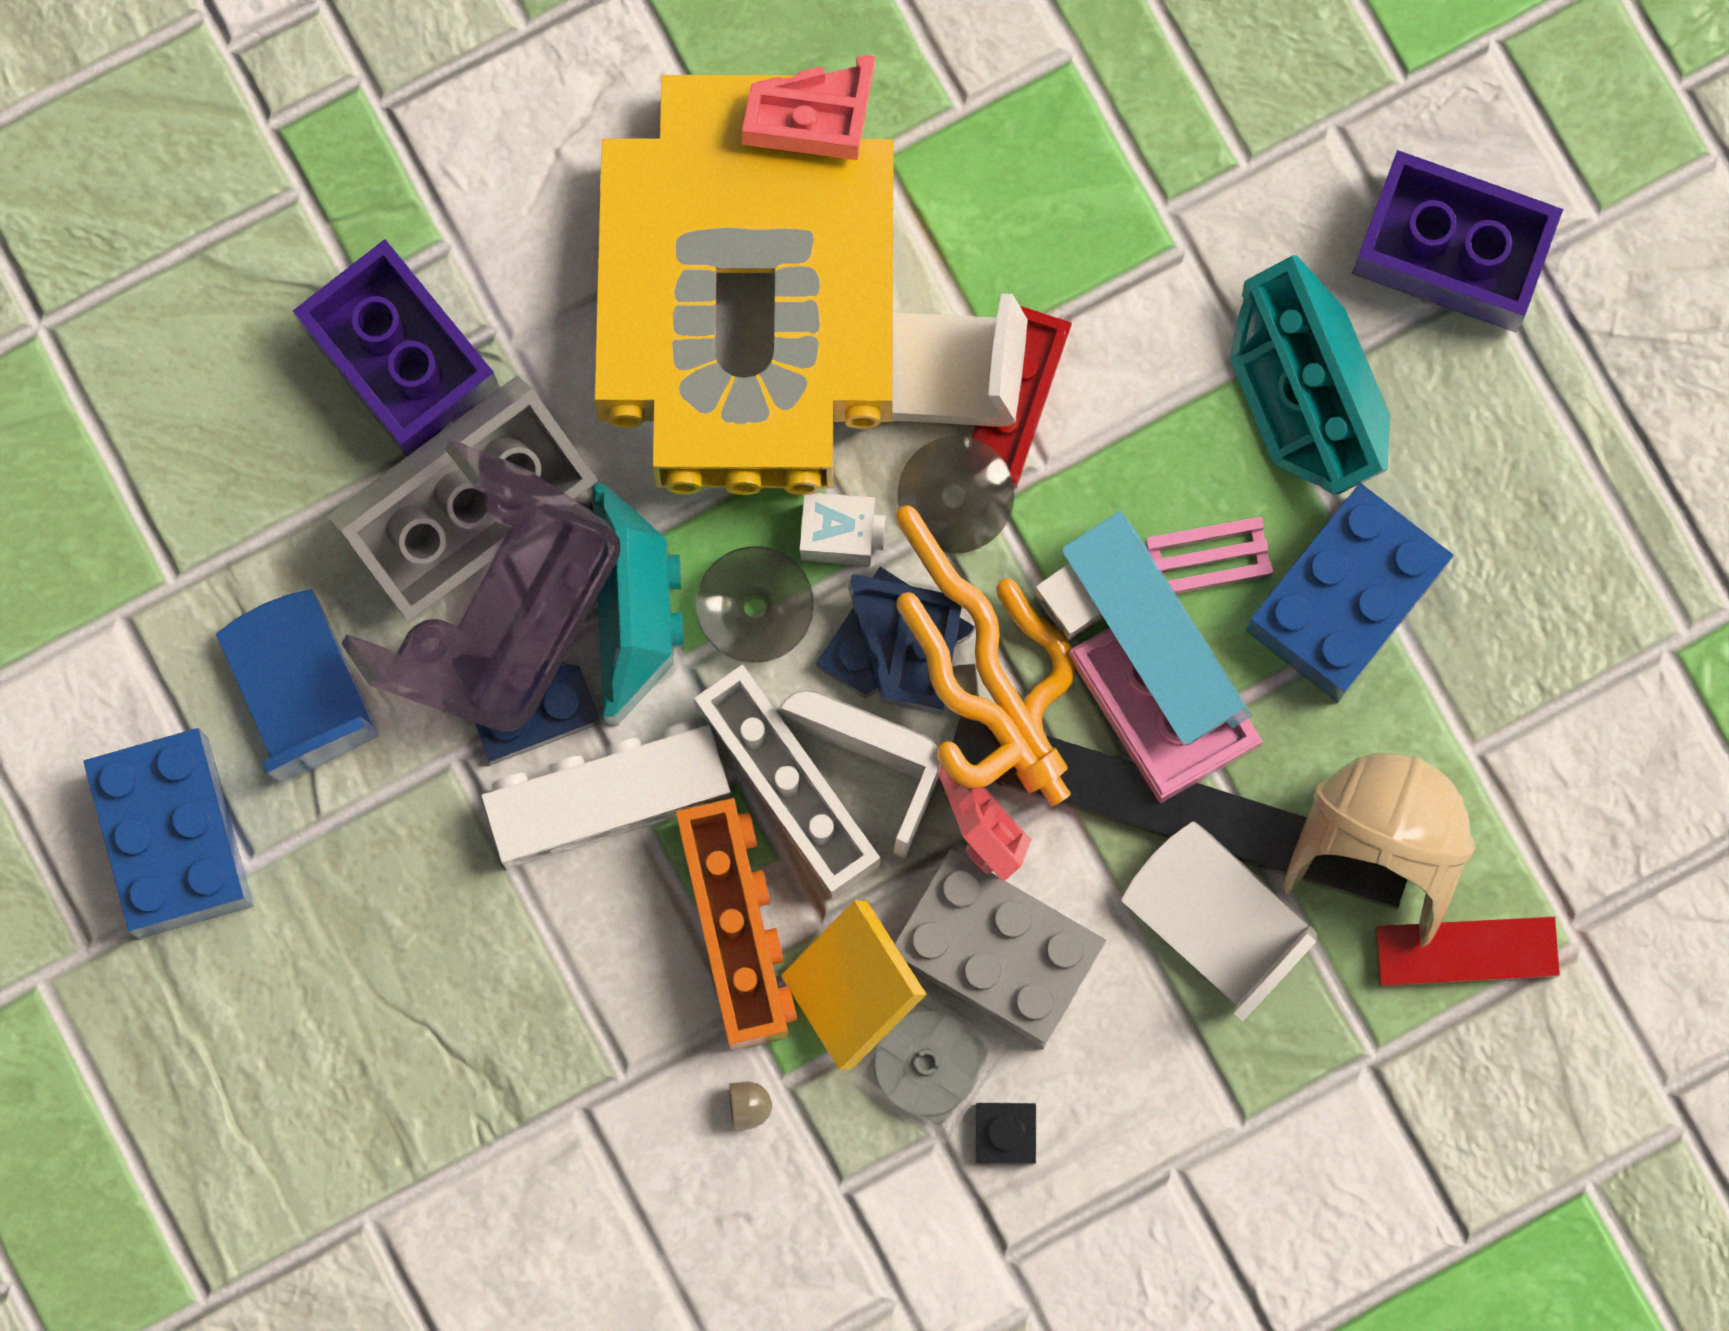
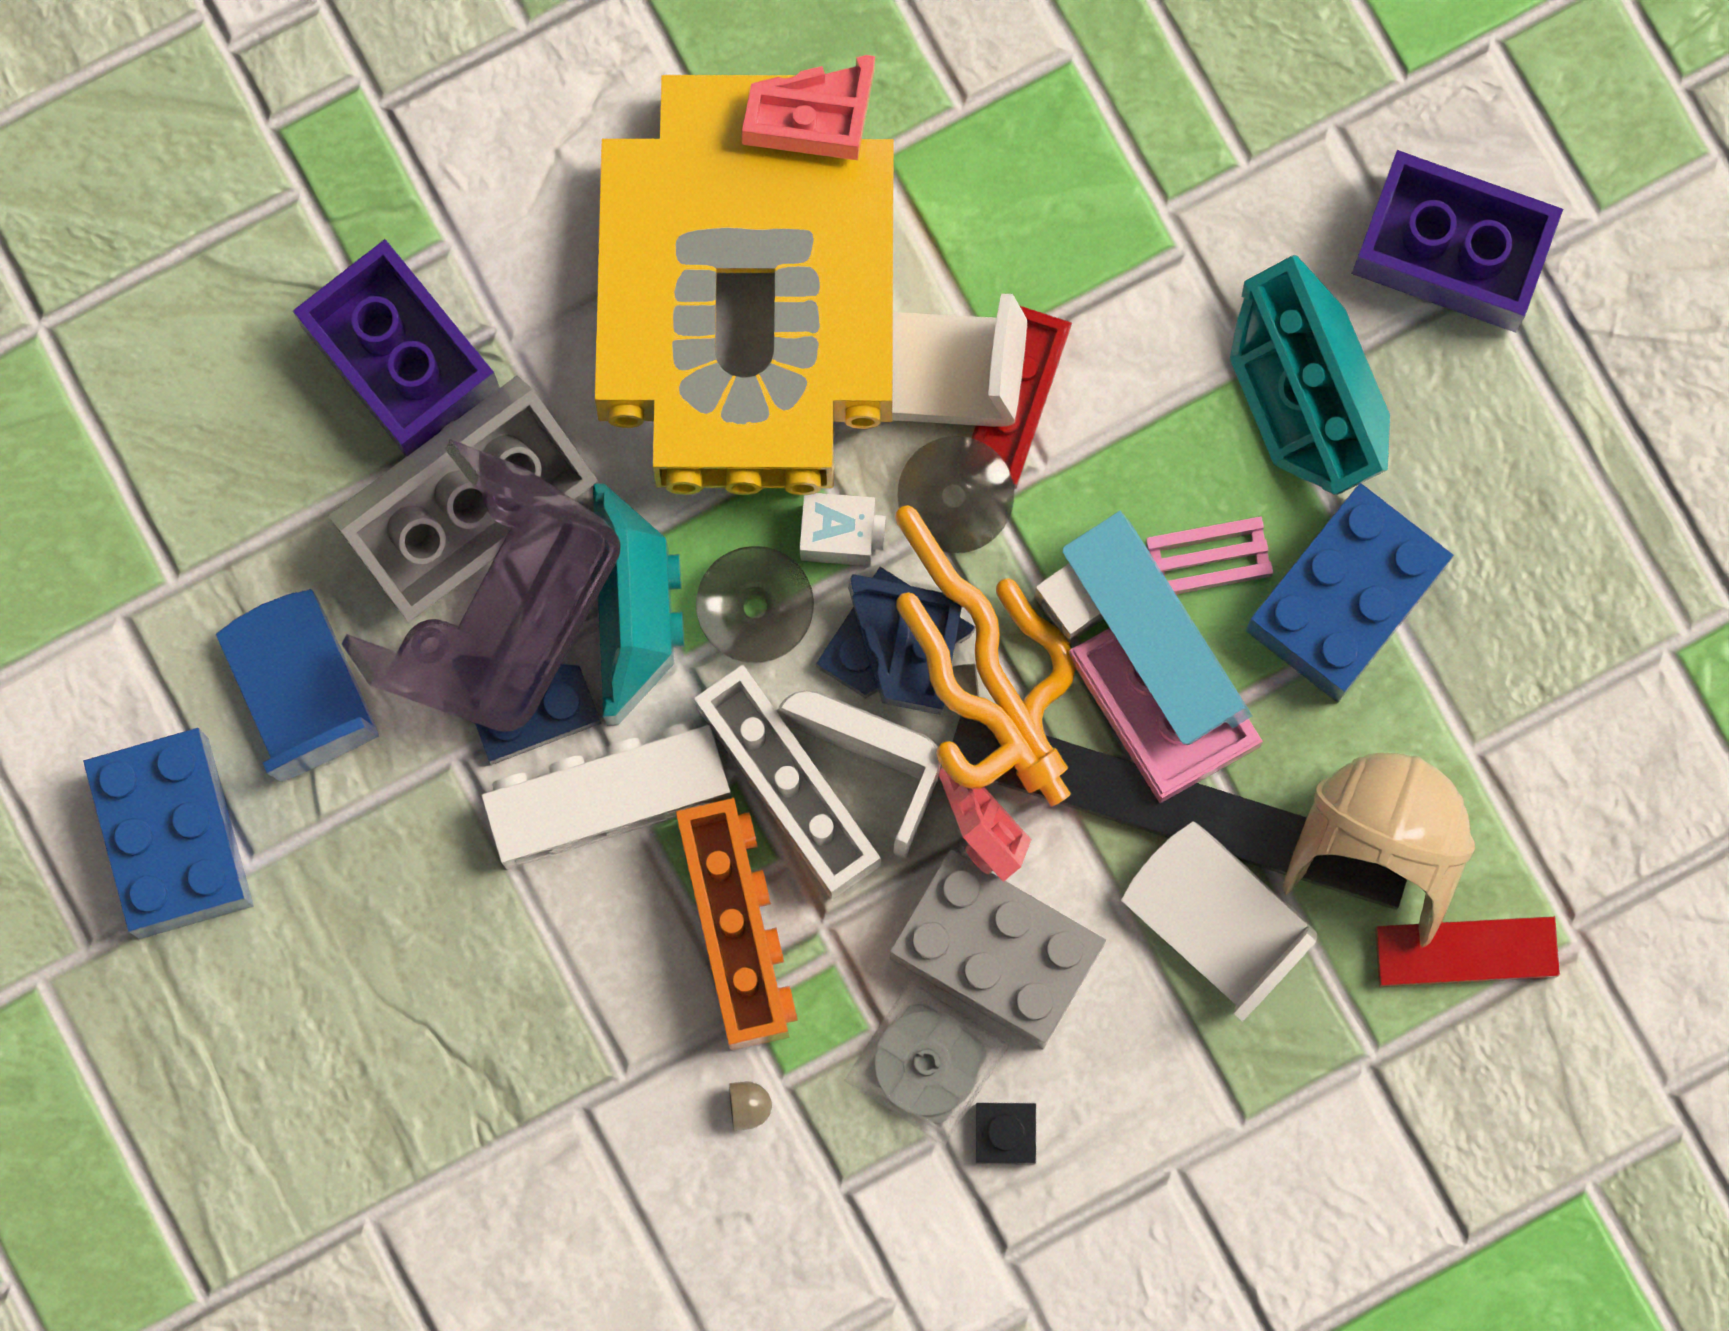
yellow tile [781,900,927,1070] -> none

